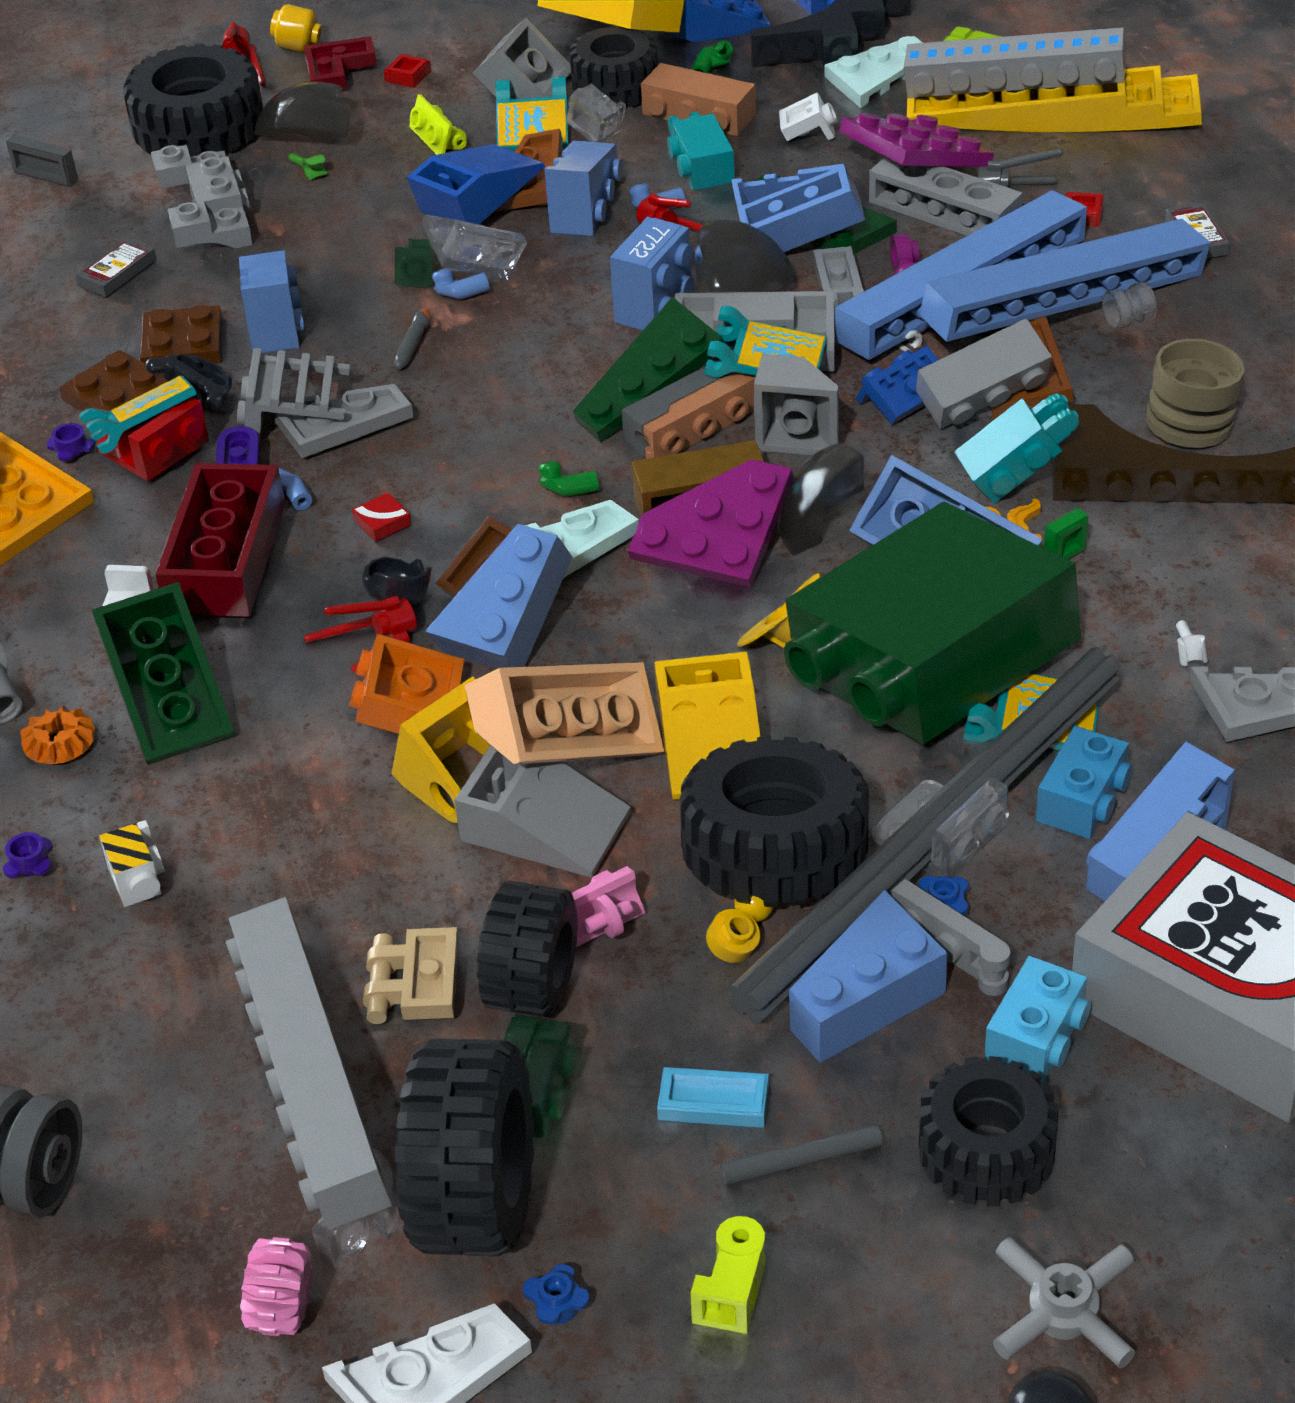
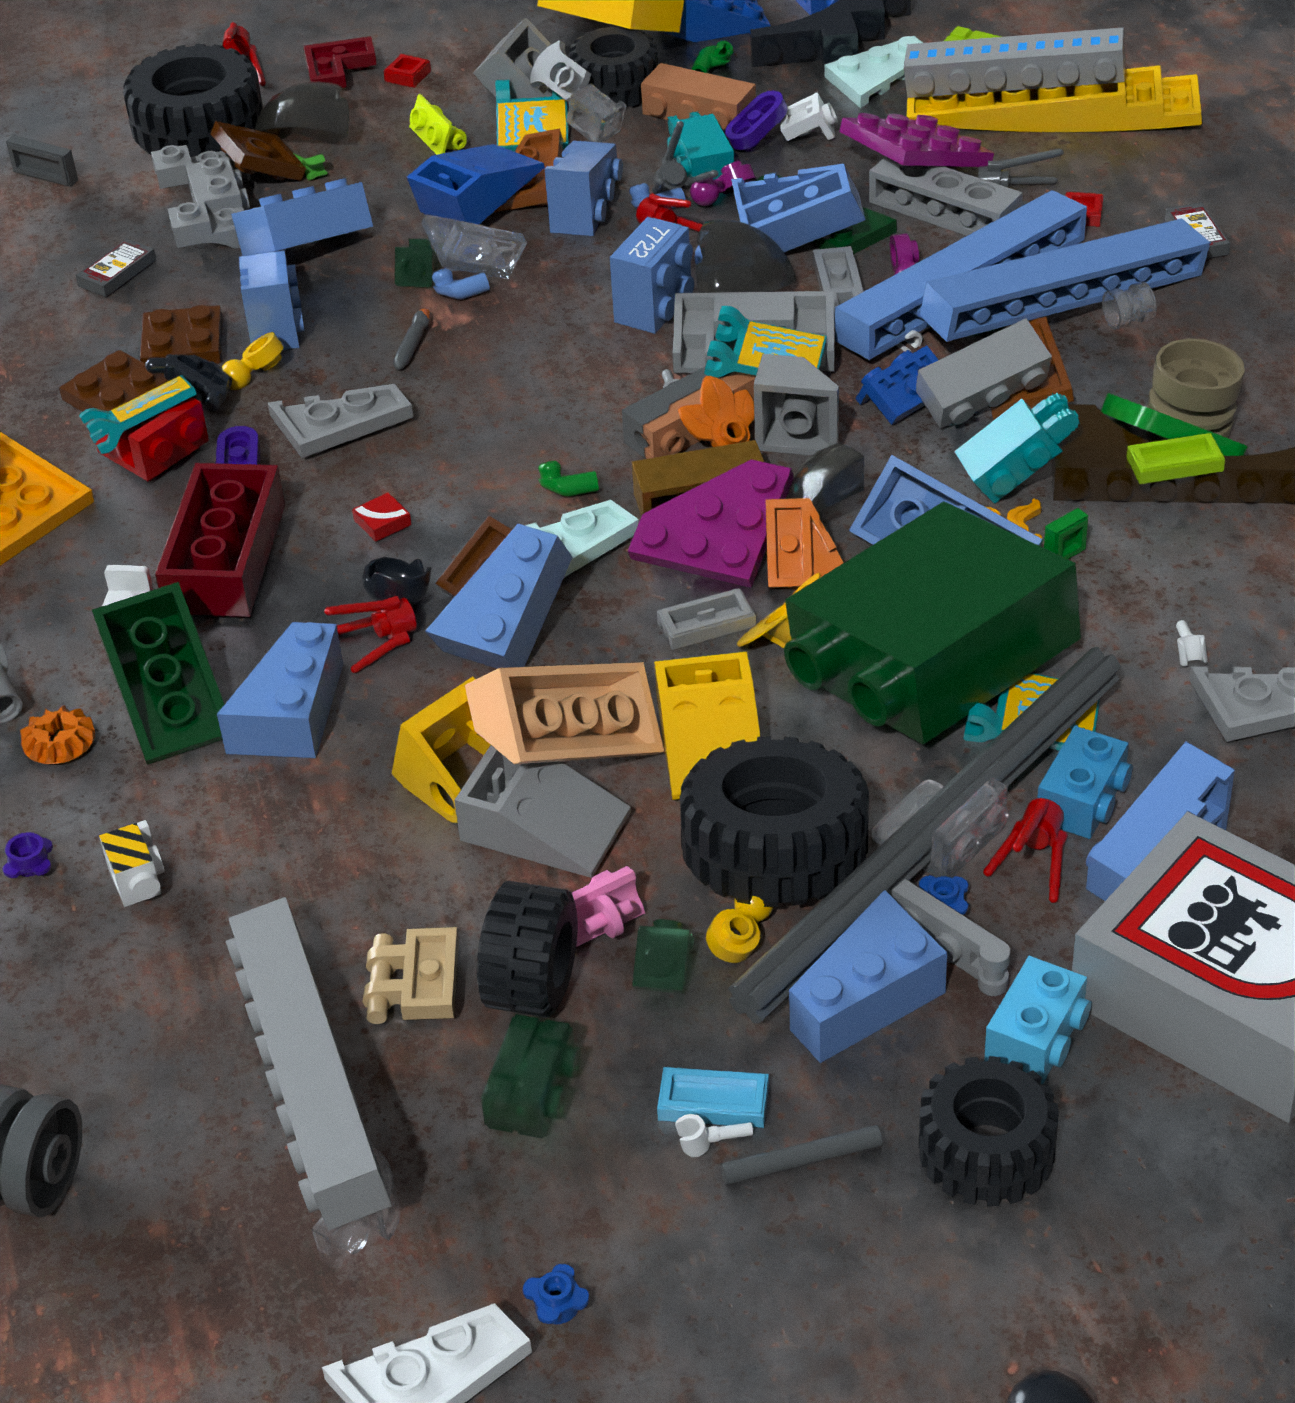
dark purple plate [46,423,95,461] -> none
light grey plate [237,348,350,443] -> none
bright pink gear [240,1237,313,1336] -> none
yellow head [270,4,322,53] -> none
medium blue arm [278,467,313,510] -> none
orange plate [349,634,464,734] -> none
black tyre [395,1039,534,1257] -> none
dark green wing [573,297,724,443] -> none
neon yellow leg [690,1216,765,1334] -> none
light grey bar [993,1237,1135,1368] -> none
none -> reddish brown plate [210,121,306,181]
none -> medium blue wedge [217,622,343,758]
none -> yellow plate [222,332,284,390]
none -> medium blue wedge [231,178,373,256]
none -> light grey piece [530,40,591,103]
none -> clear green bracket [632,919,694,994]
none -> dark grey plant [652,121,718,194]
none -> light grey tile [657,588,756,650]
none -> white hand [675,1114,753,1157]
none -> orange plate [678,376,754,447]
none -> magenta plate [690,161,756,207]
none -> dark purple plate [725,90,788,150]
none -> orange wing [765,498,844,589]
none -> red plant [983,798,1068,903]
none -> green beam [1100,393,1248,456]
none -> lime tile [1127,433,1225,484]

